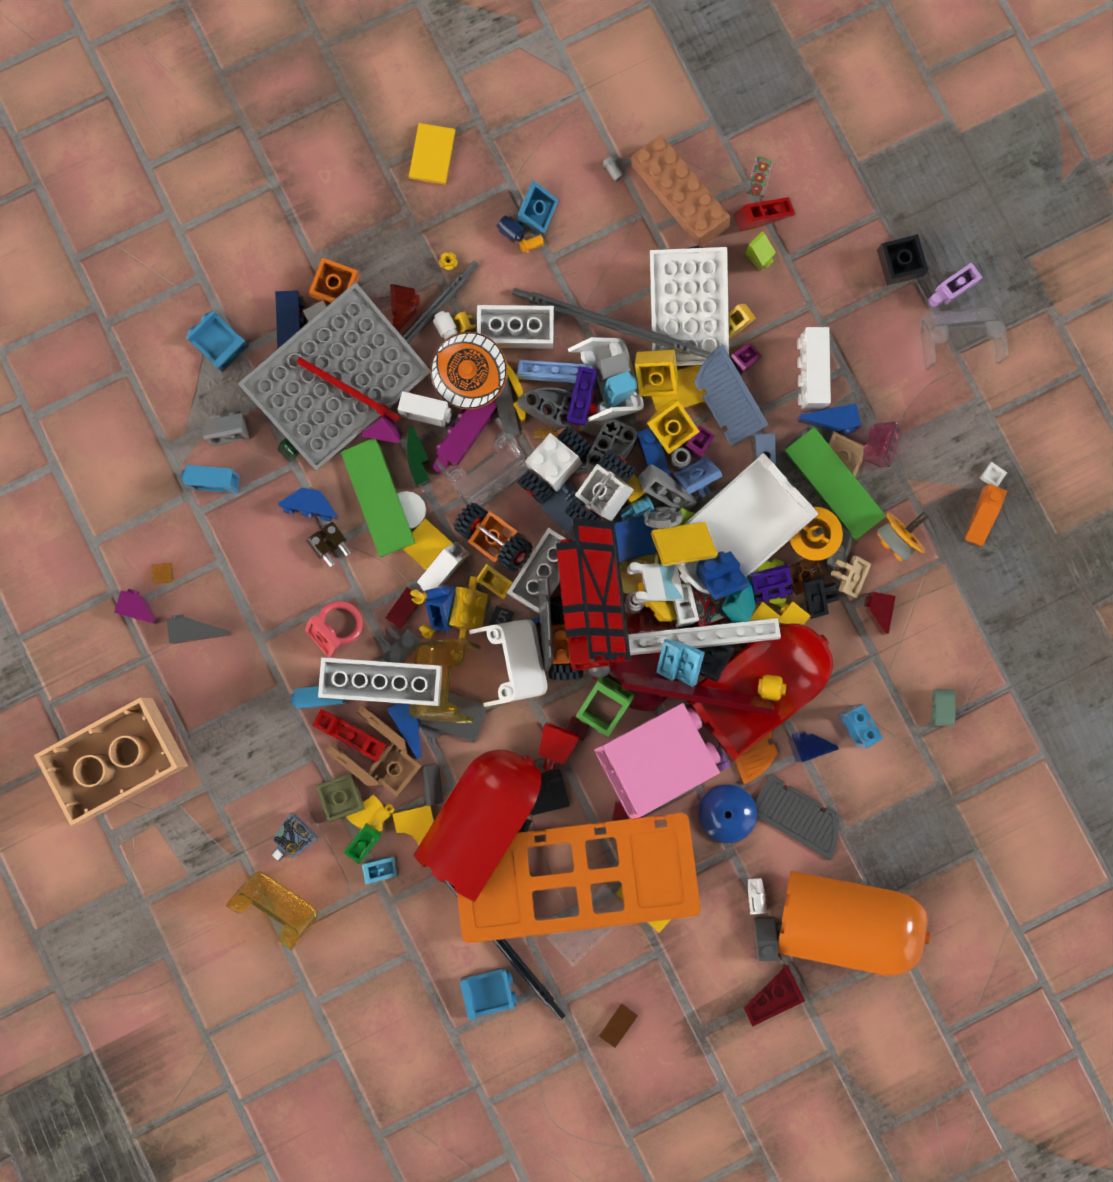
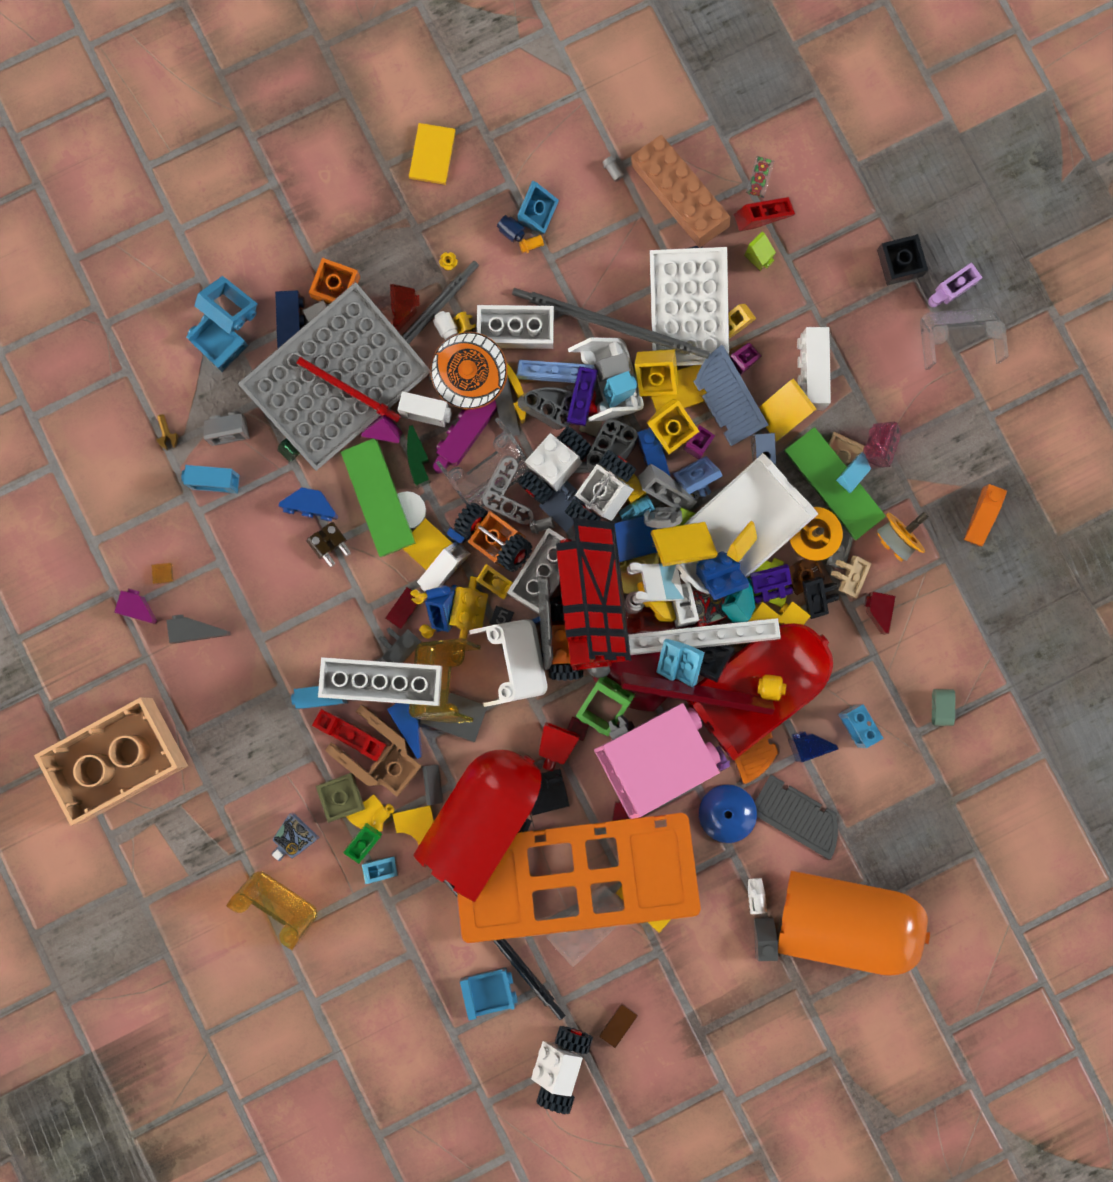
coral tile [305,601,363,658] -> none
clear yellow pin [534,427,558,440] -> none
light grey brick [670,448,691,469] -> none
dark red wing [743,965,805,1027] -> none
blue slope [797,403,861,434] -> none
white tile [980,462,1007,487] -> none
none -> pearl gold bar [156,414,178,451]
none -> dark azure window [195,276,258,334]
none -> blue tile [447,527,466,544]
none -> light grey beam [482,456,534,525]
none -> light grey pin [529,516,555,534]
none -> brick [531,1026,593,1114]
none -> tile [609,715,635,740]
none -> yellow slope [727,520,757,562]
none -> yellow tile [759,378,817,442]
none -> medium azure slope [836,452,871,493]

